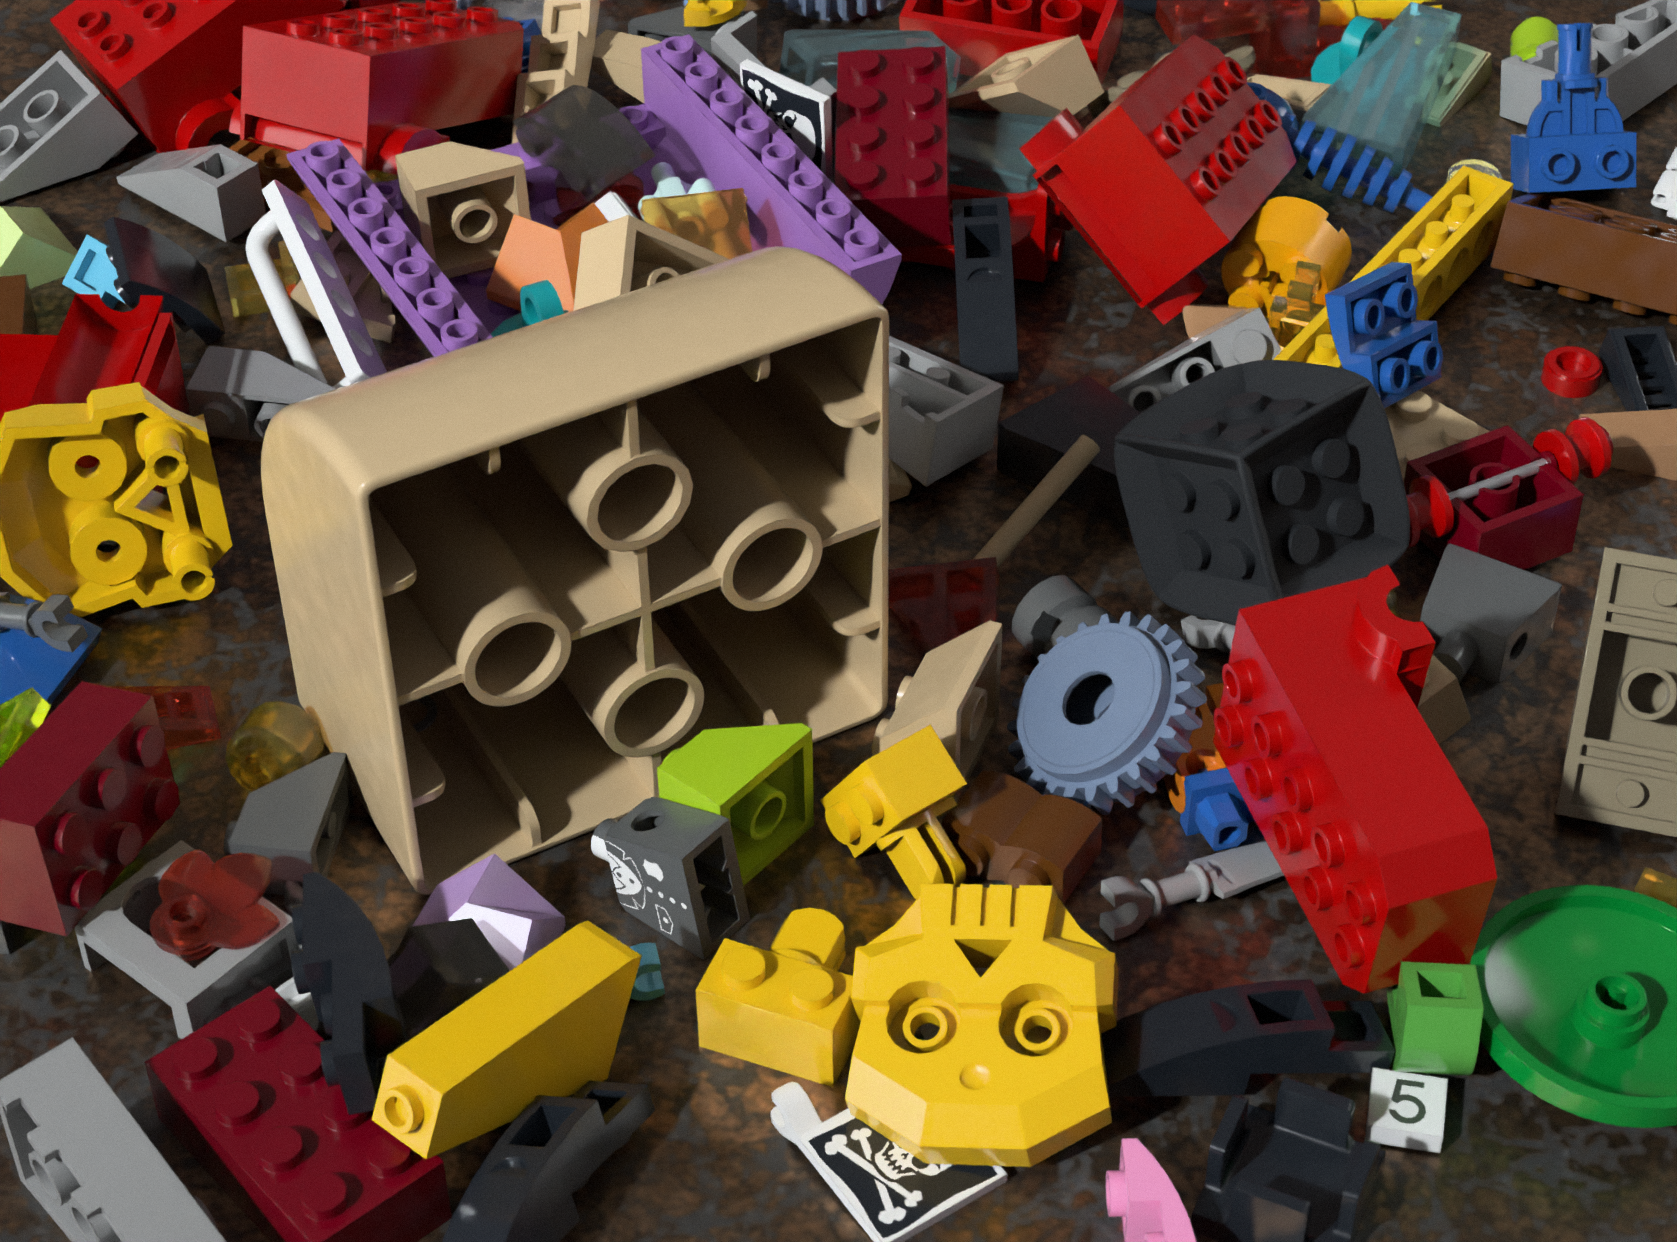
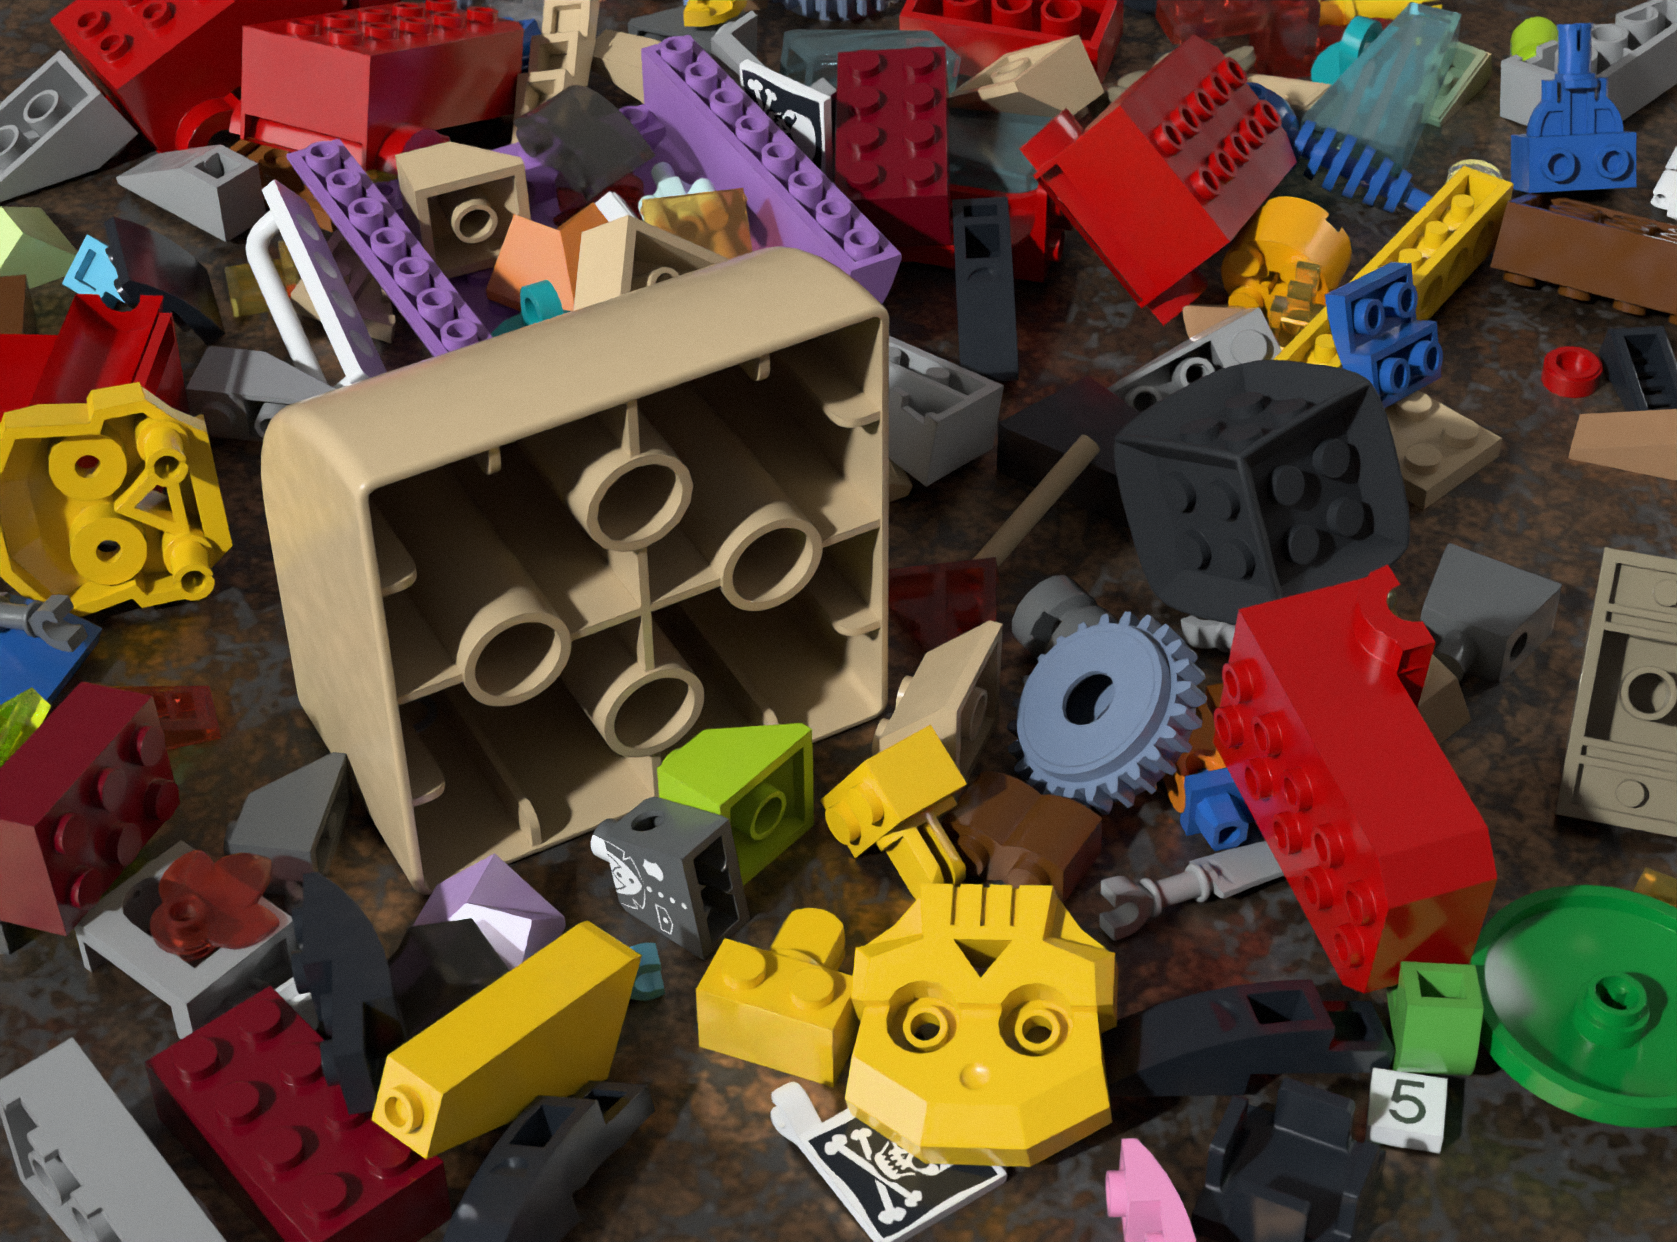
clear yellow head [225,701,324,793] -> none
dark red brick [1404,417,1614,570] -> none

